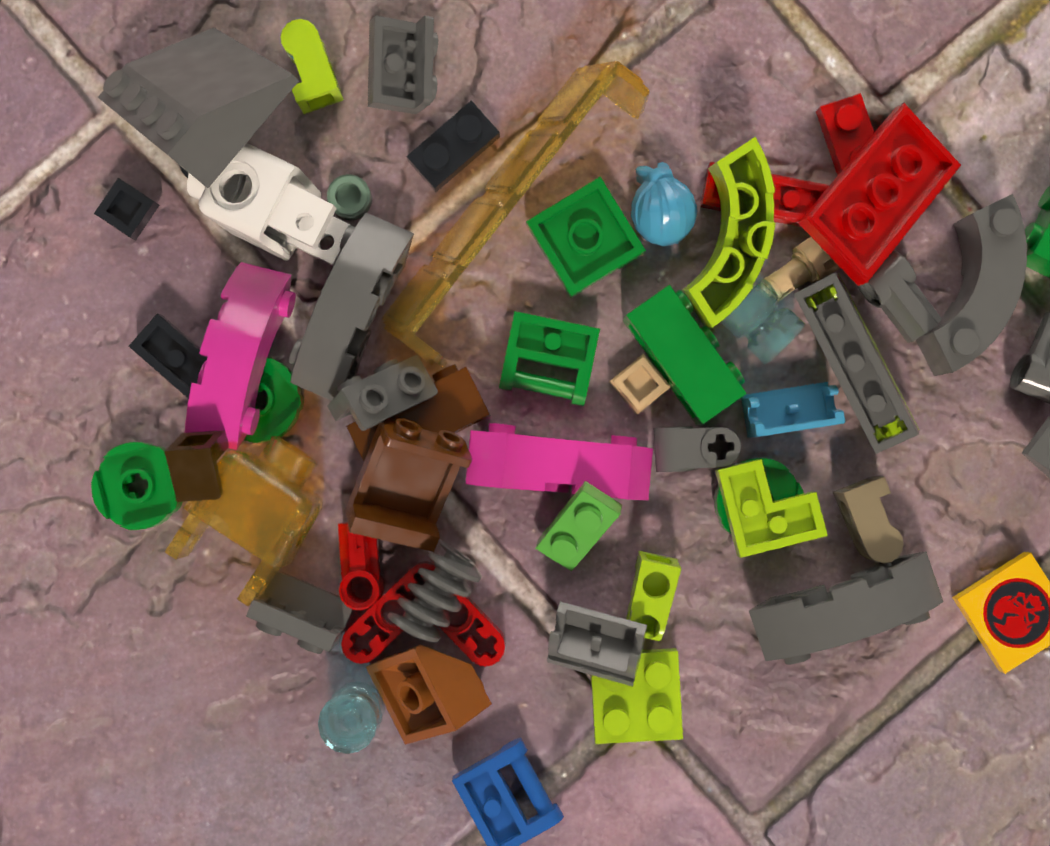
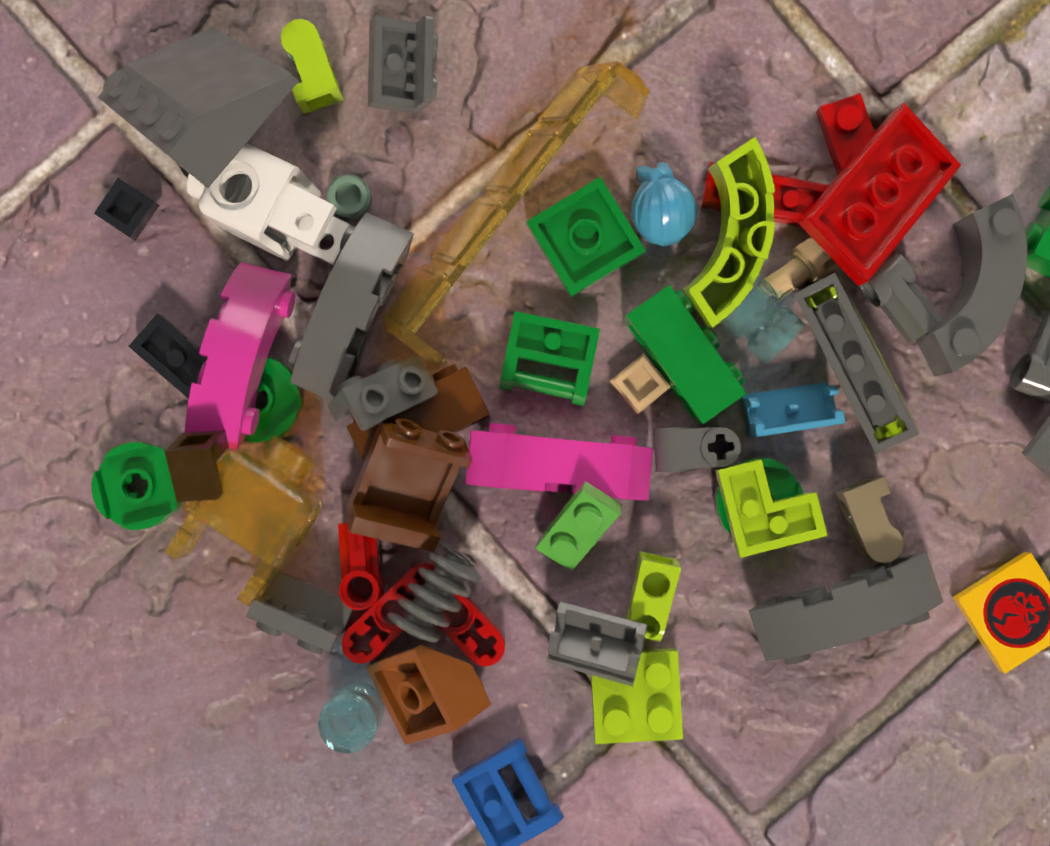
black plate [406,100,500,192] -> none

